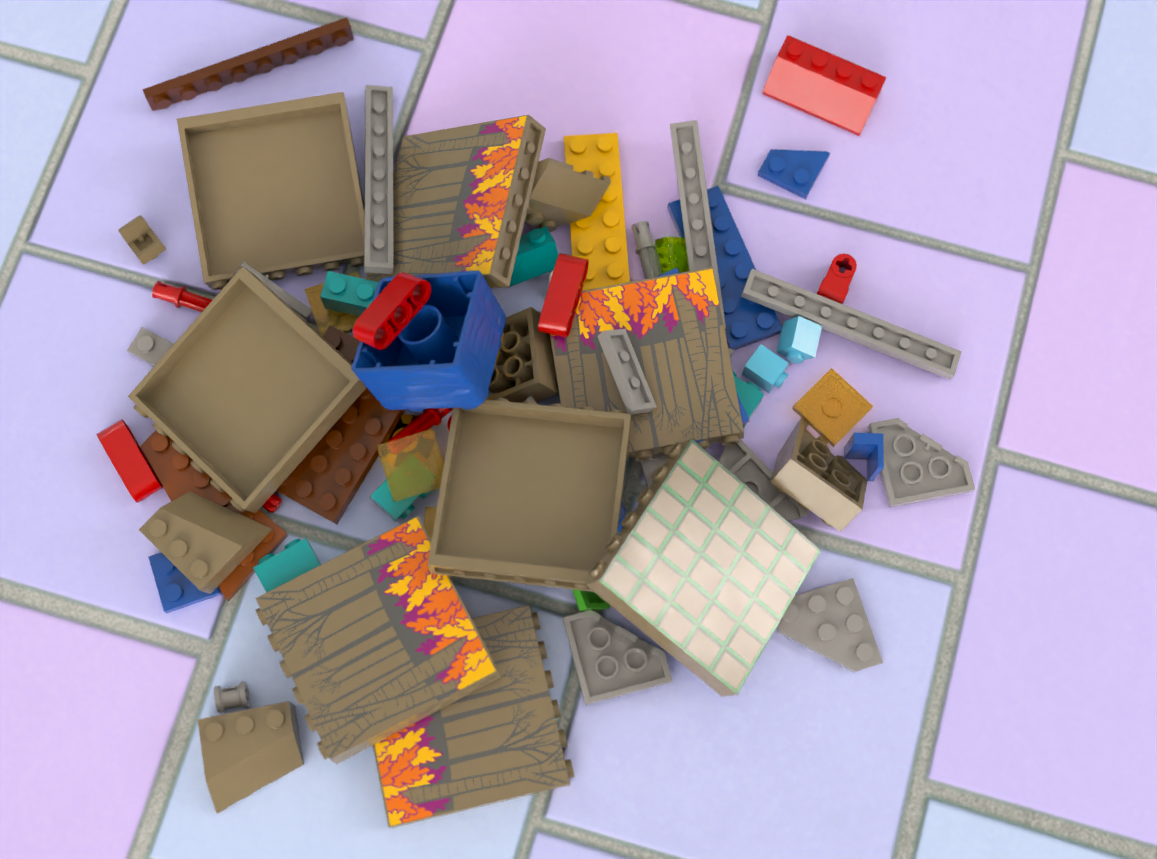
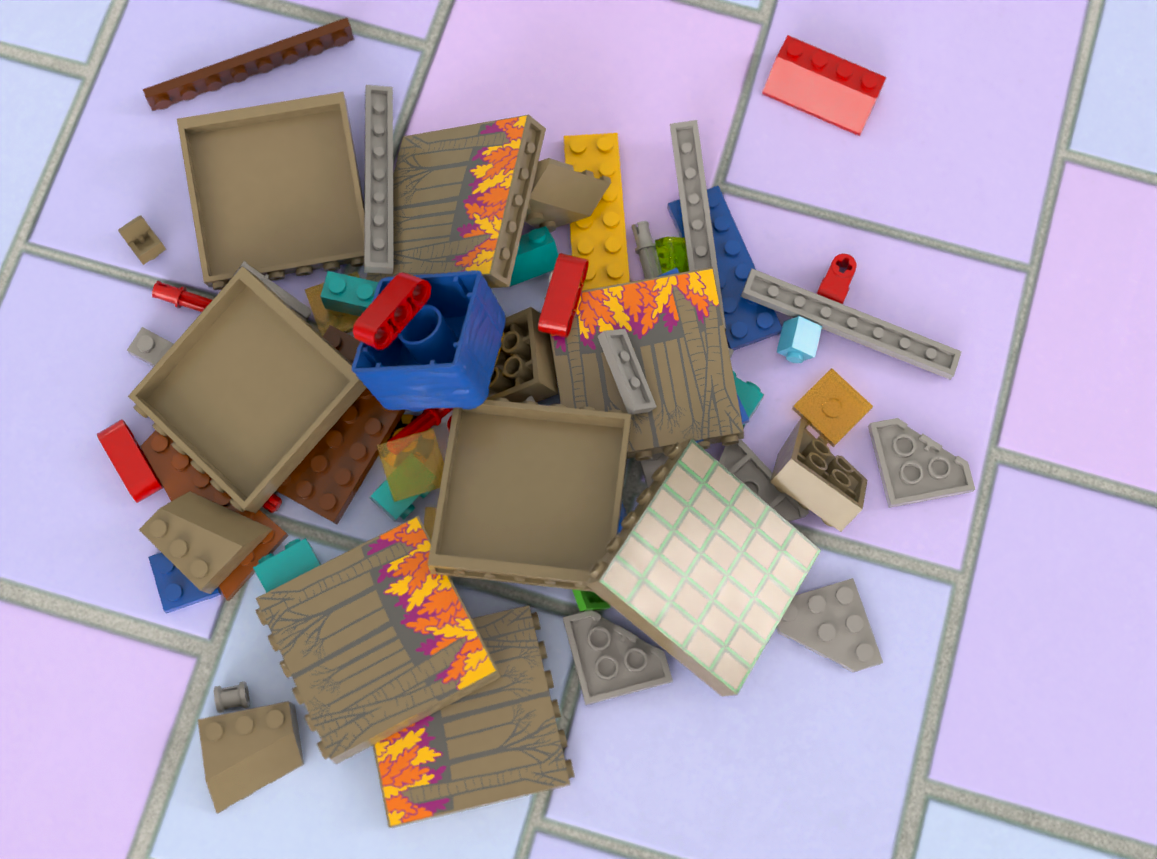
medium azure brick [742,344,789,393] -> none
blue wing [757,149,830,200] -> none
blue panel [844,433,884,481] -> none

